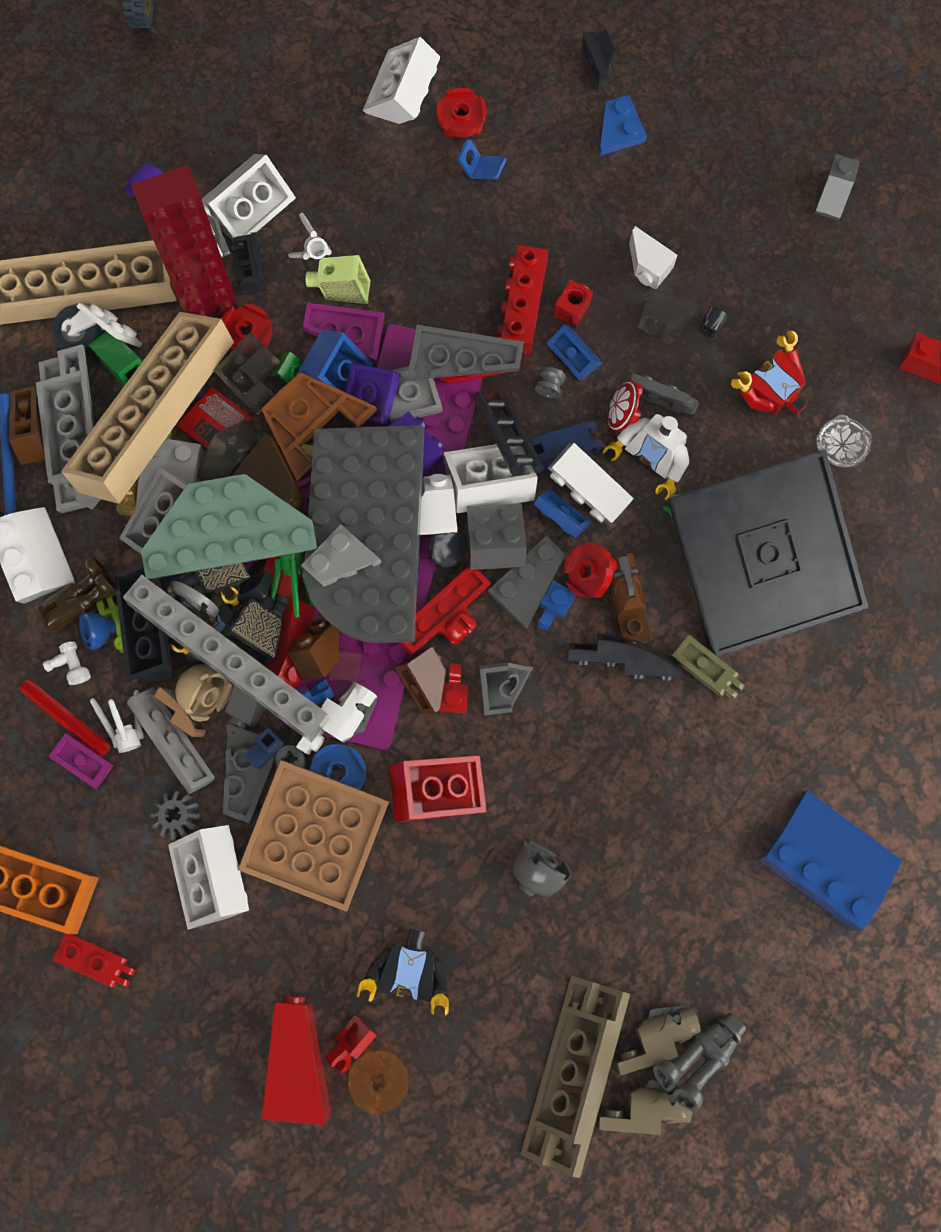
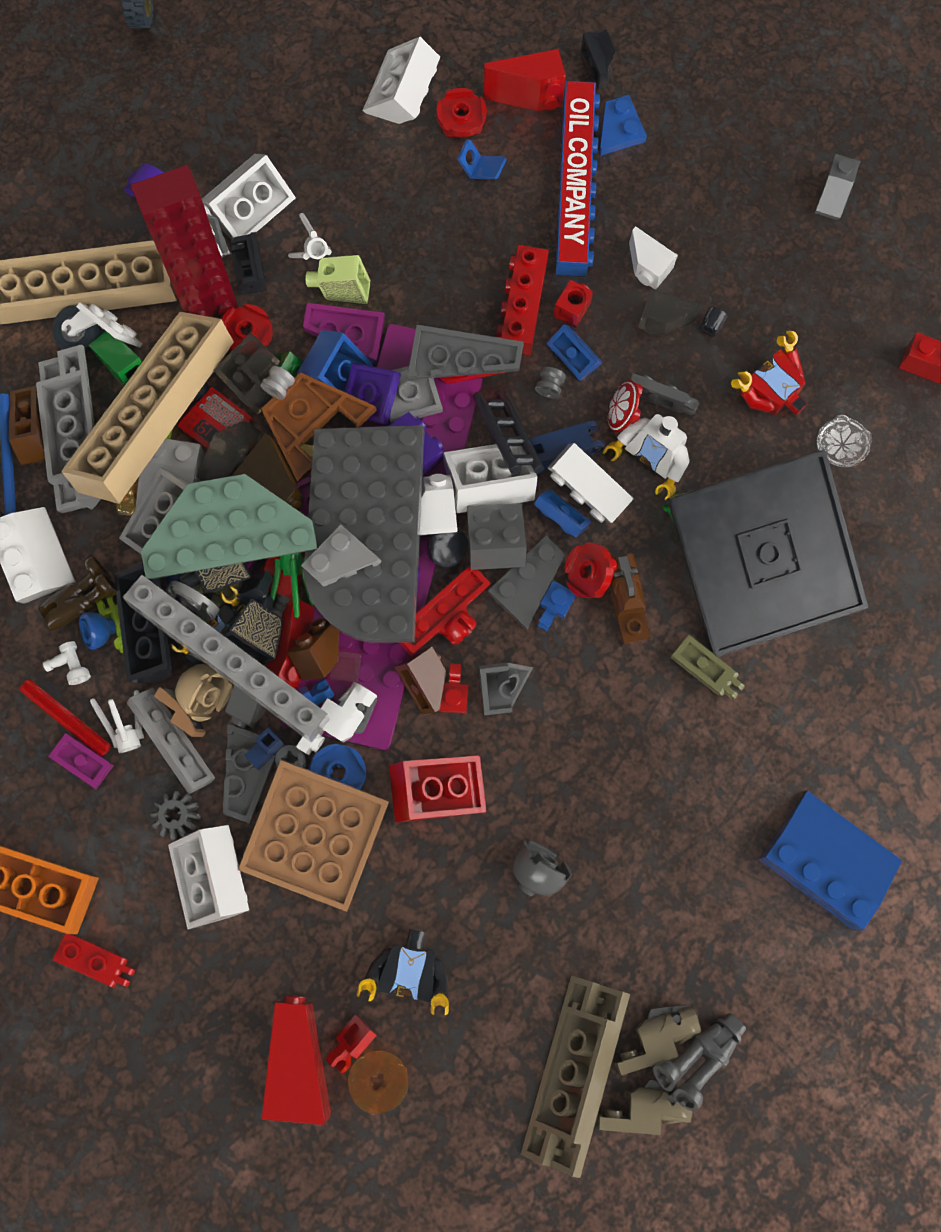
black slope [568,633,681,680] -> none
none -> light grey wheel [261,366,295,400]
none -> red slope [483,49,566,111]
none -> brick [555,81,600,277]

